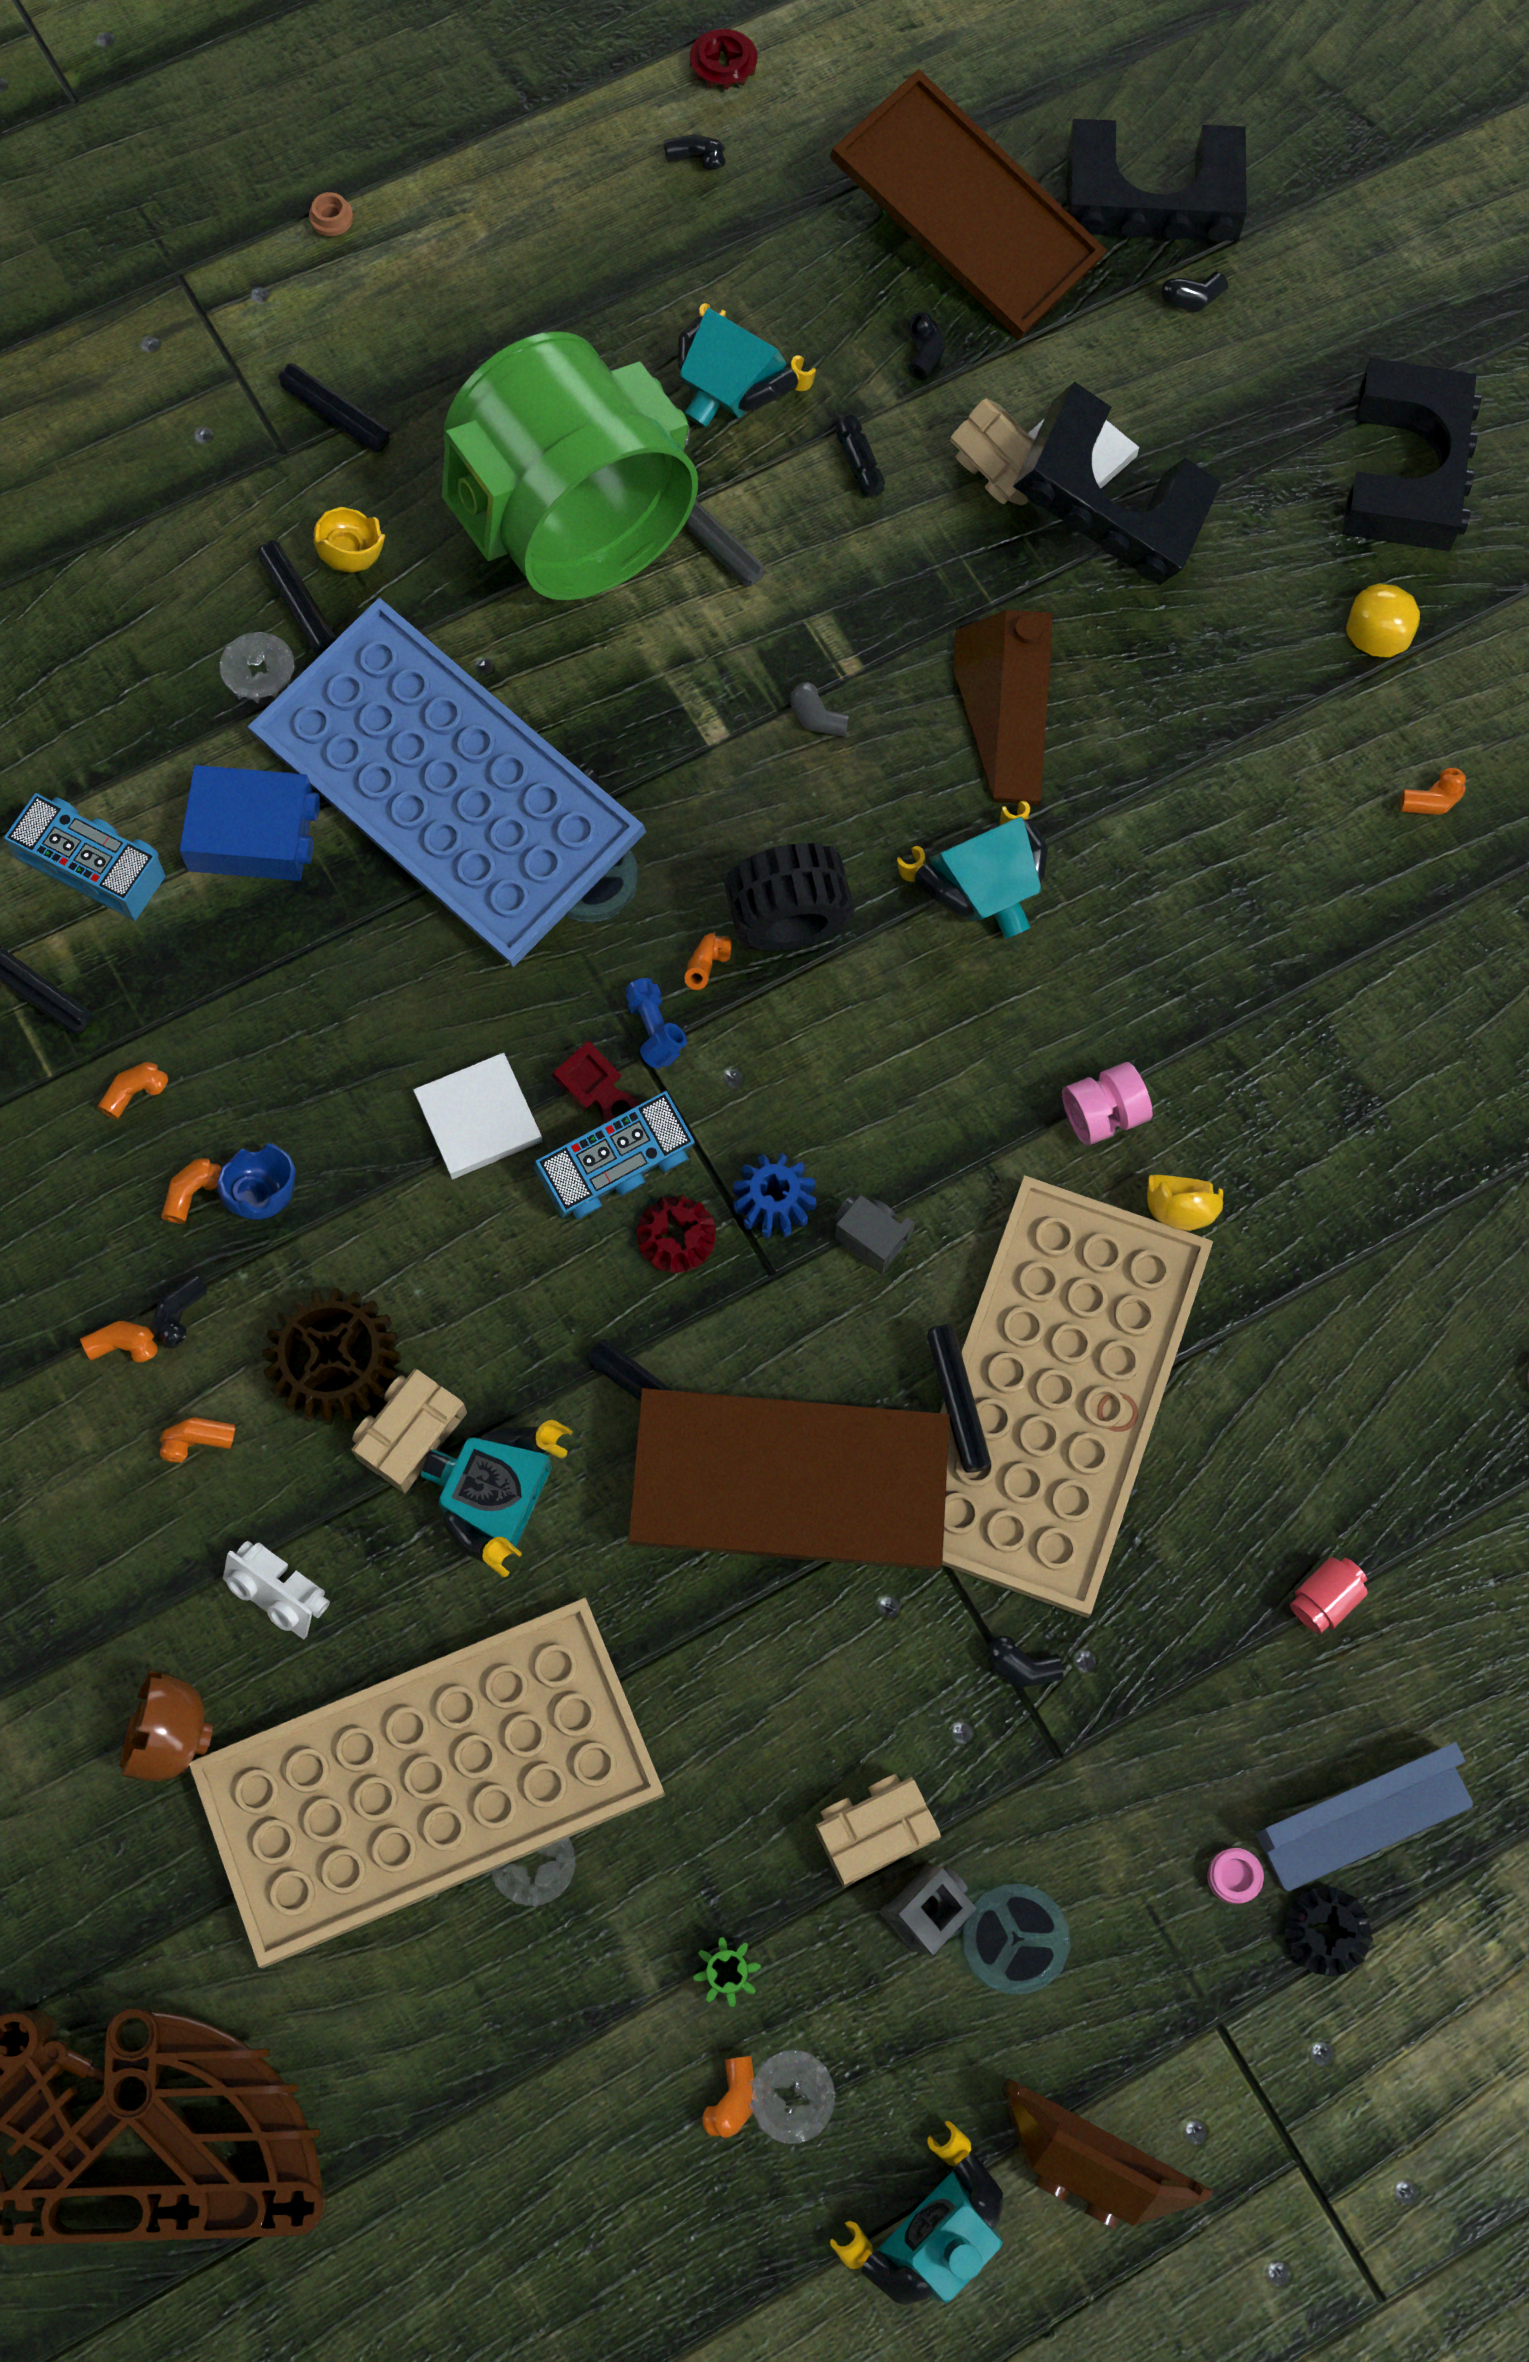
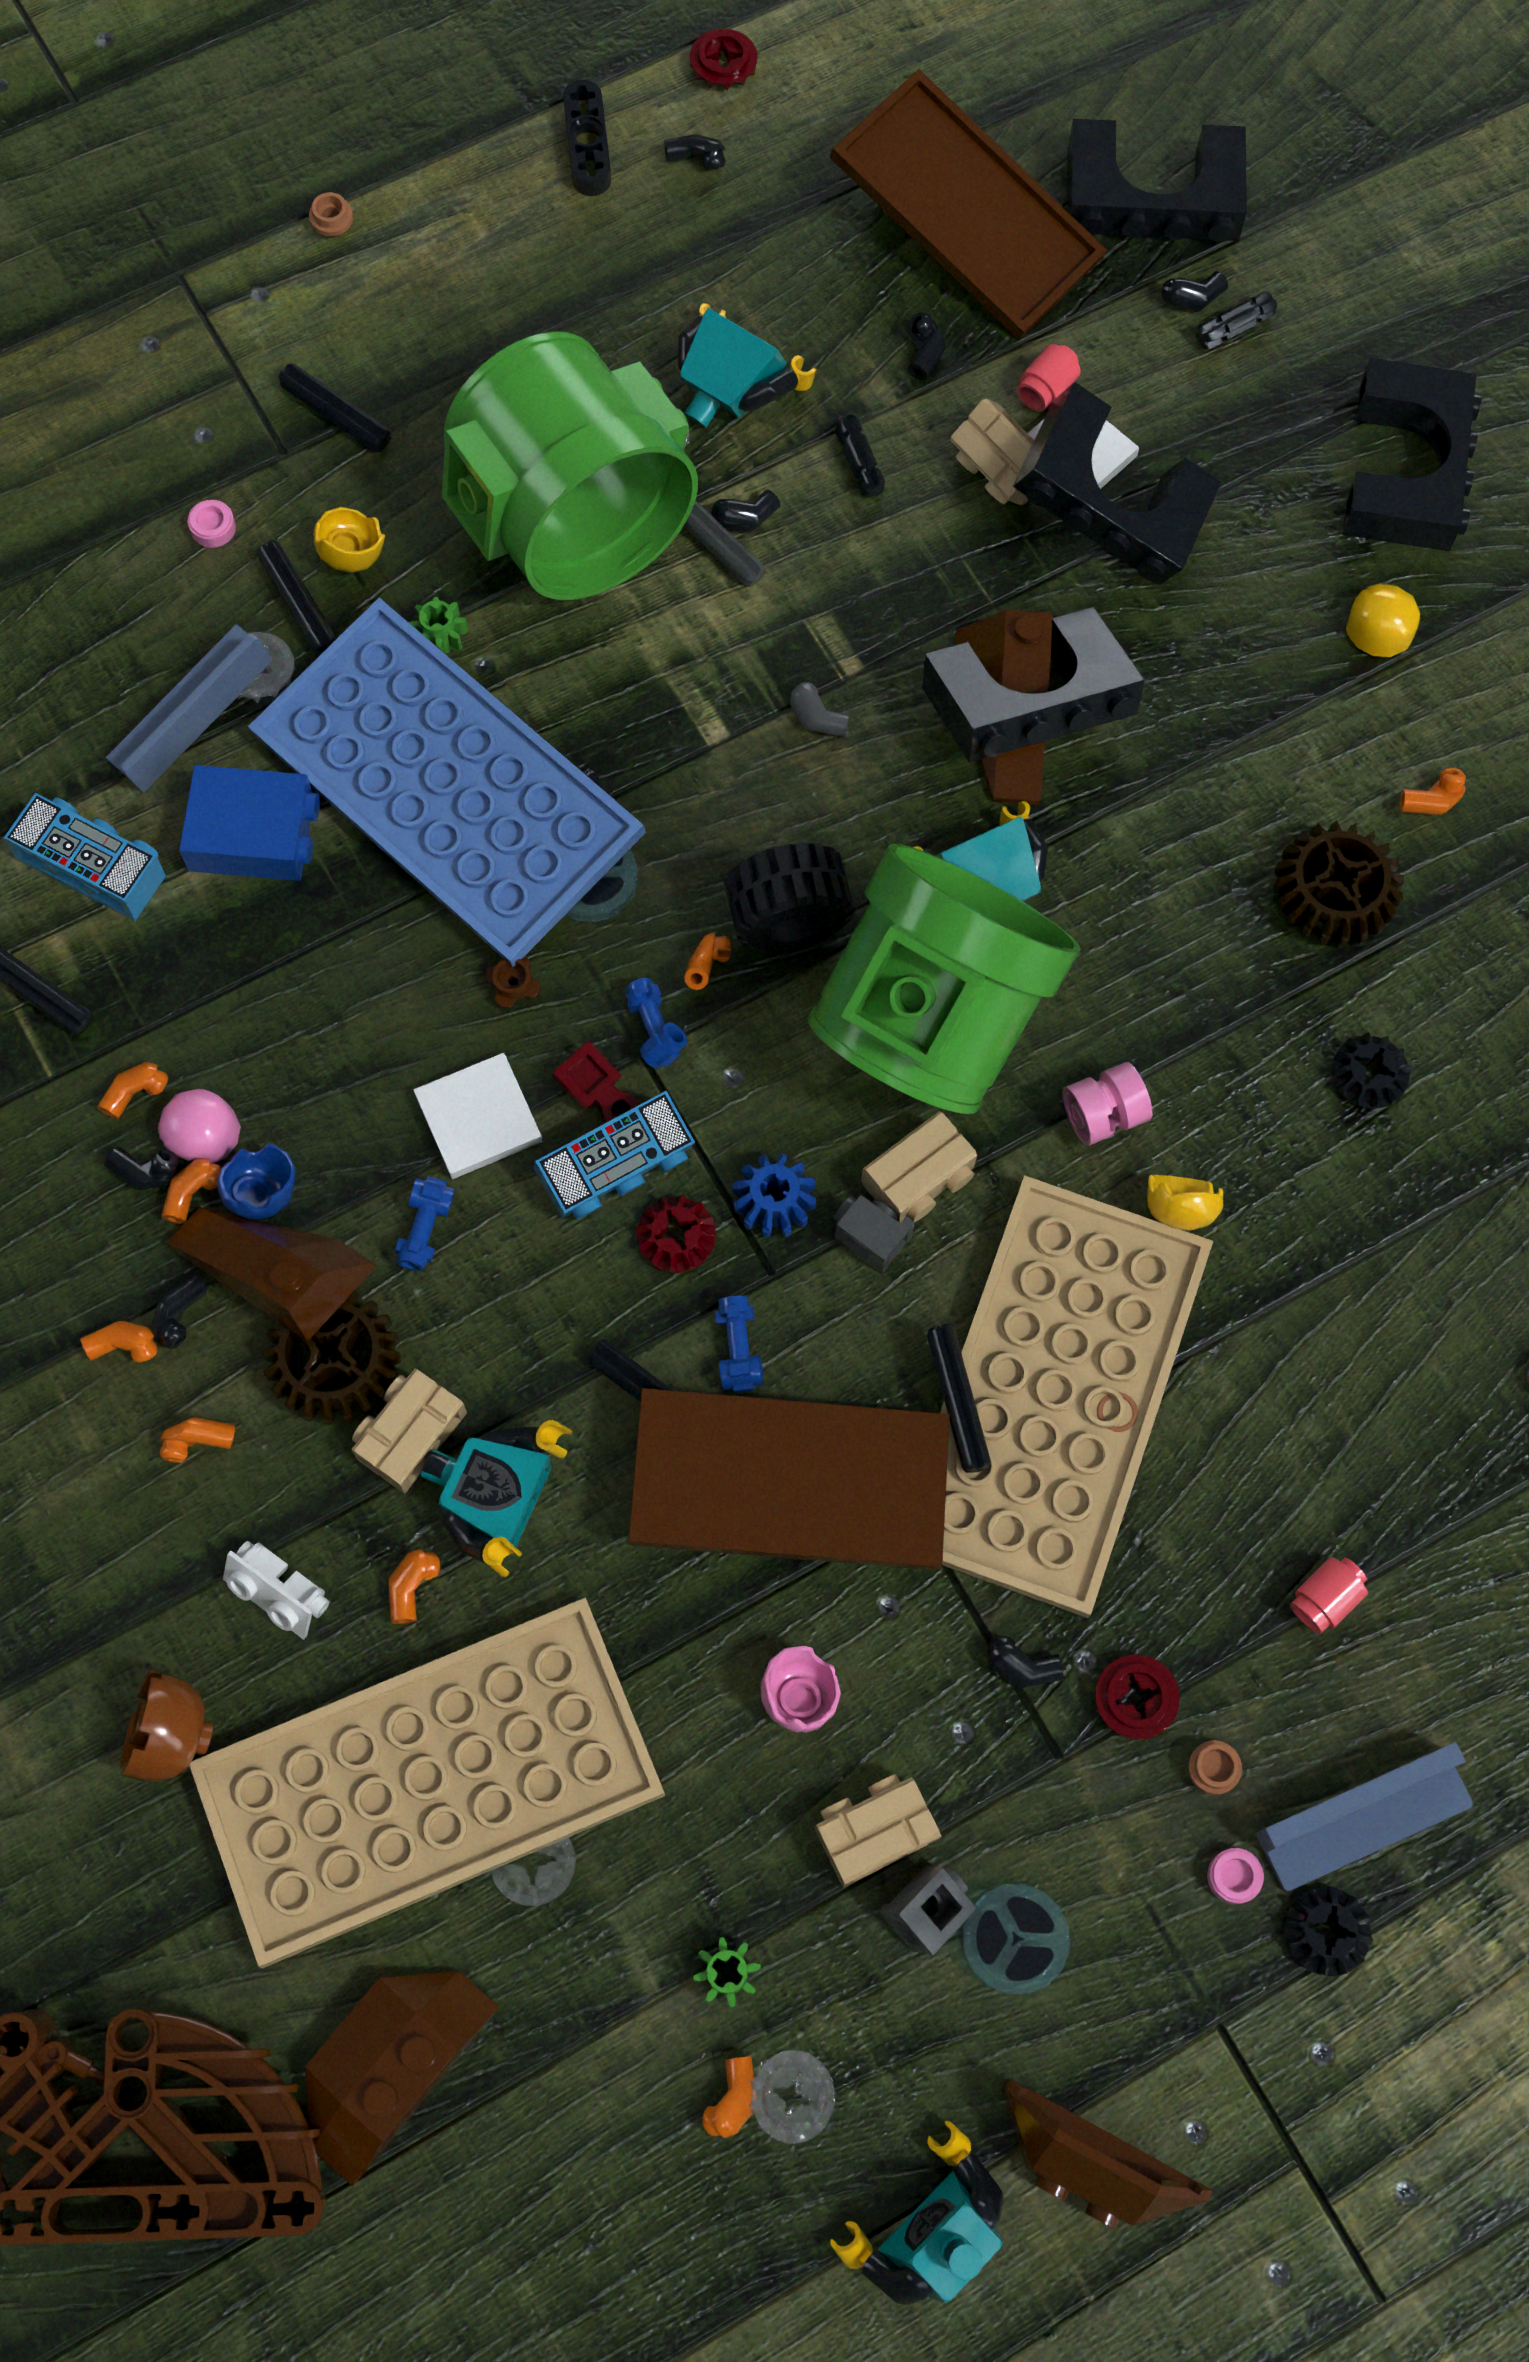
none -> black arm [104,1147,179,1190]
none -> sand blue panel [106,624,274,793]
none -> bright pink hair [157,1088,241,1164]
none -> reddish brown wedge [166,1207,376,1342]
none -> bright pink tile [188,500,236,548]
none -> reddish brown wedge [305,1971,500,2186]
none -> orange arm [388,1549,440,1624]
none -> blue bar [395,1176,455,1272]
none -> bright green gear [409,597,468,654]
none -> reddish brown plate [485,956,541,1008]
none -> black beam [563,80,611,196]
none -> black arm [711,490,781,533]
none -> blue bar [715,1296,764,1394]
none -> bright pink hair [760,1646,841,1733]
none -> bright green cylinder [807,844,1081,1114]
none -> tan brick [861,1111,977,1224]
none -> arch [922,607,1144,763]
none -> coral brick [1017,344,1081,412]
none -> dark red gear [1095,1655,1180,1740]
none -> nougat plate [1188,1740,1242,1795]
none -> black axle [1196,291,1277,349]
none -> dark brown gear [1273,820,1404,948]
none -> black gear [1332,1032,1412,1108]

